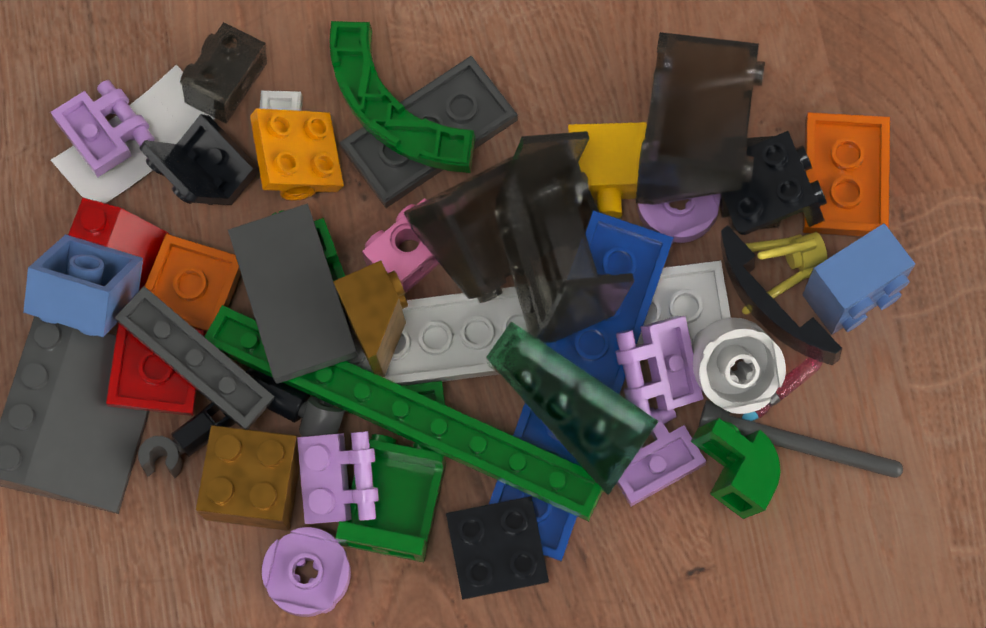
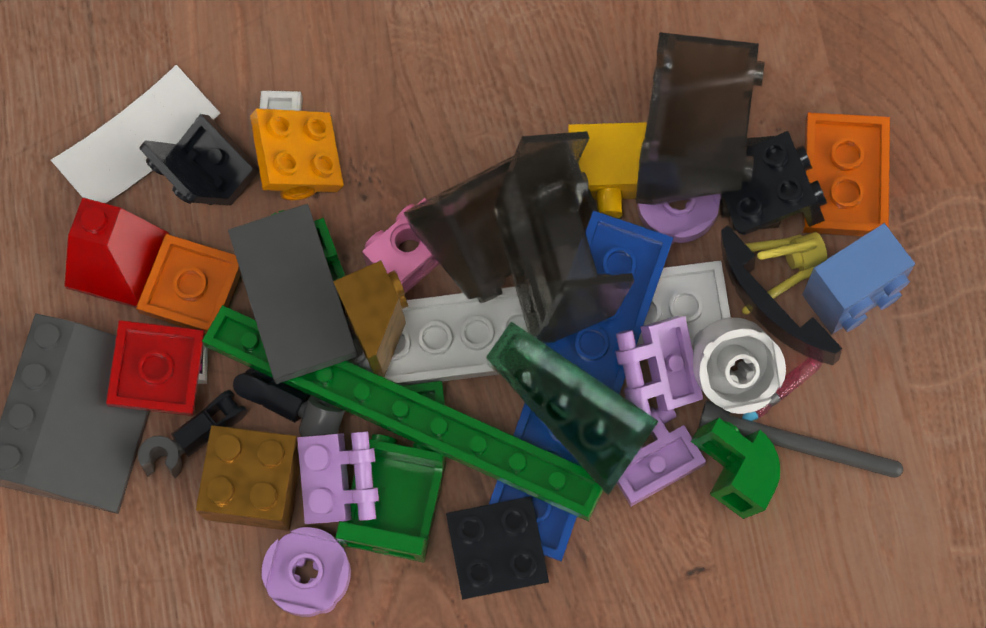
medium blue brick [23,234,143,337] -> none
lavender plate [51,80,155,178] -> none
dark grey plate [115,286,274,430] -> none
clear smoke brick [180,22,267,124] -> none
green tile [330,21,475,173] -> none
dark grey tile [339,56,518,208] -> none

